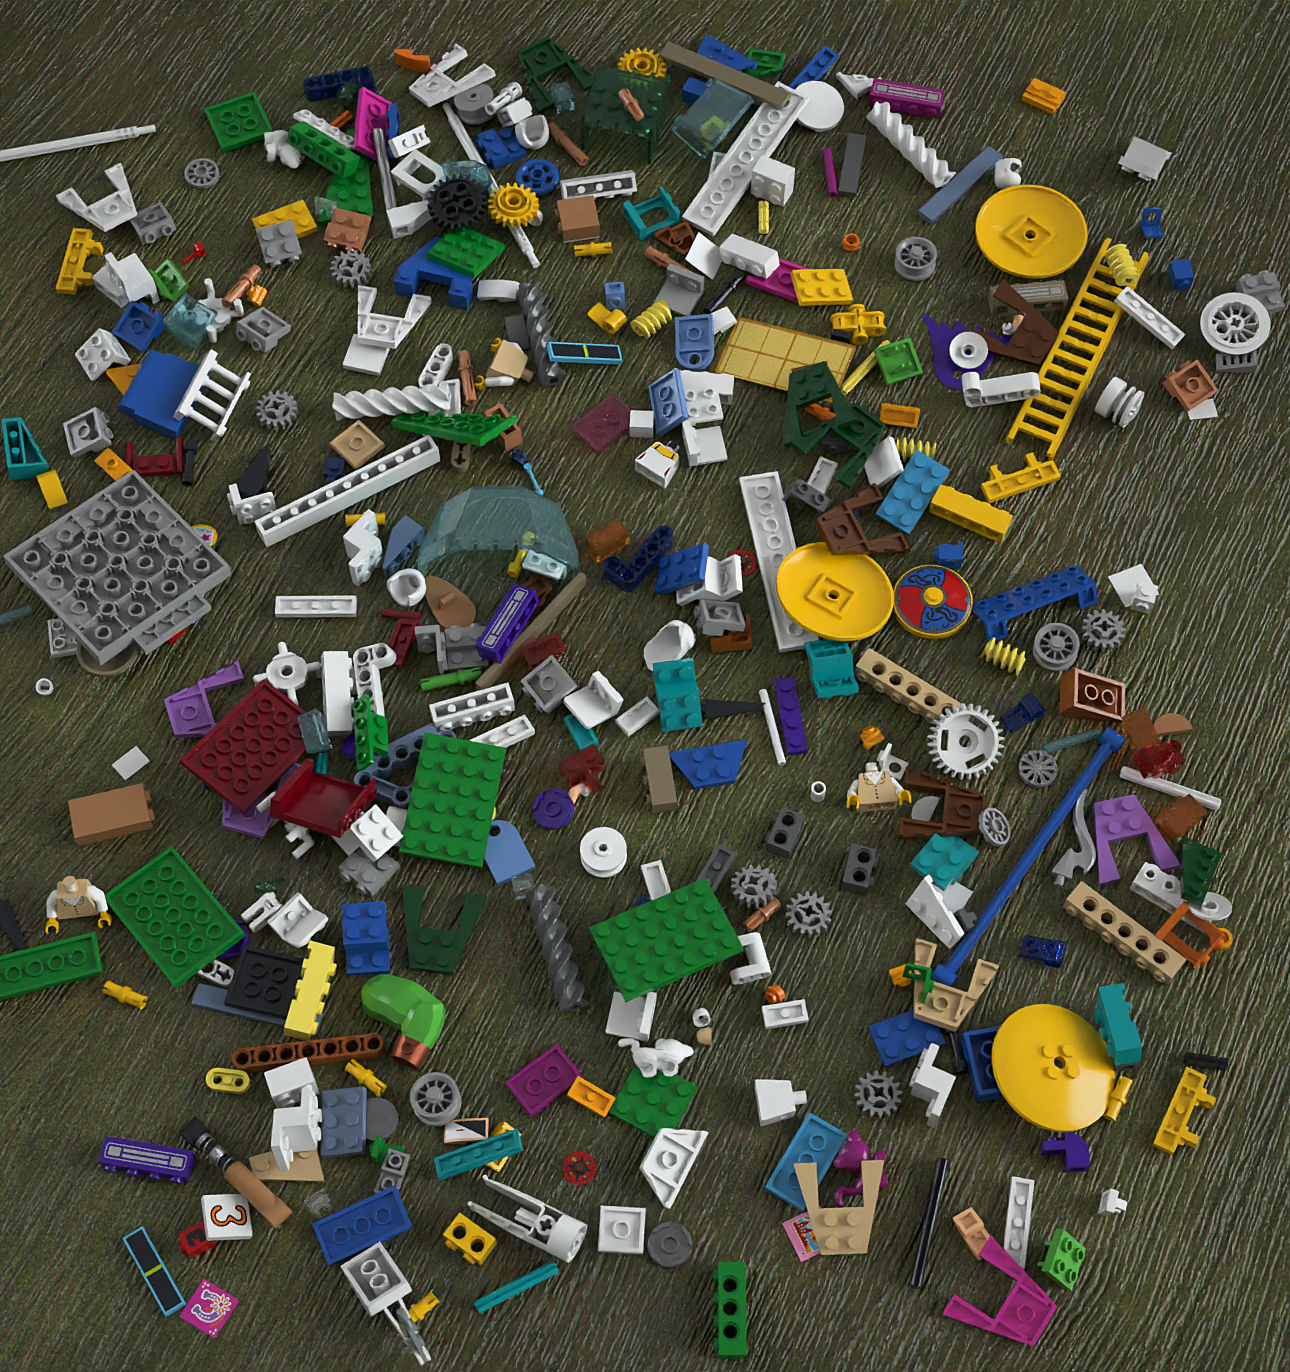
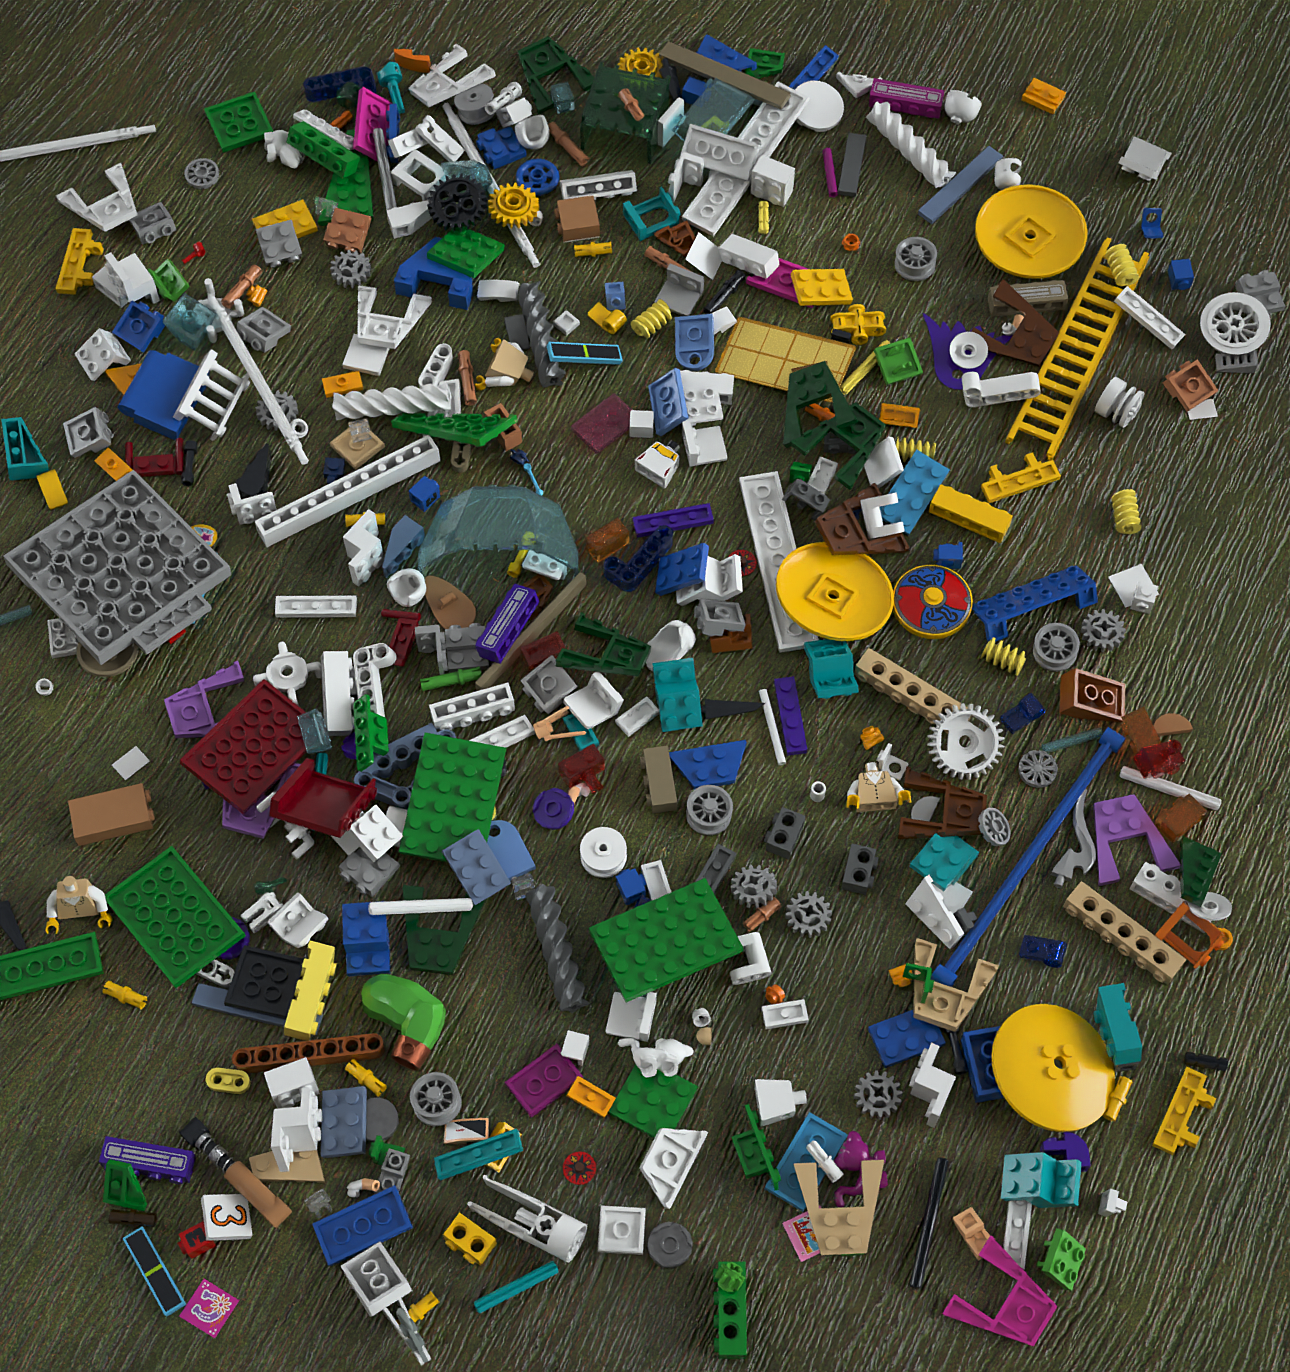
none -> green wing [103,1159,147,1211]
none -> dark brown pin [109,1209,157,1227]
none -> white axle [208,296,309,465]
none -> white plate [290,419,308,438]
none -> light orange plate [322,371,363,398]
none -> arm [347,1178,380,1197]
none -> clear tile [348,419,372,443]
none -> white axle [368,898,473,915]
none -> teal piece [376,62,405,114]
none -> blue brick [409,476,440,512]
none -> white plate [415,115,465,165]
none -> sand blue plate [441,829,511,906]
none -> light nougat plant [533,706,586,742]
none -> white tile [553,310,580,336]
none -> dark green wing [555,612,651,677]
none -> white panel [561,1030,589,1066]
none -> blue brick [616,868,646,905]
none -> dark purple plate [633,503,714,538]
none -> white tile [658,98,684,147]
none -> black bar [659,58,686,116]
none -> white bracket [668,152,704,203]
none -> white tile [679,124,760,181]
none -> light grey wheel [686,785,733,835]
none -> bright green gear [715,1262,745,1292]
none -> green bracket [732,1104,781,1191]
none -> green bracket [789,462,812,483]
none -> white axle [806,1140,844,1183]
none -> white connector [860,493,904,539]
none -> white cylinder [944,90,982,124]
none -> teal bracket [1001,1152,1082,1208]
none -> light yellow piece [1111,489,1141,534]

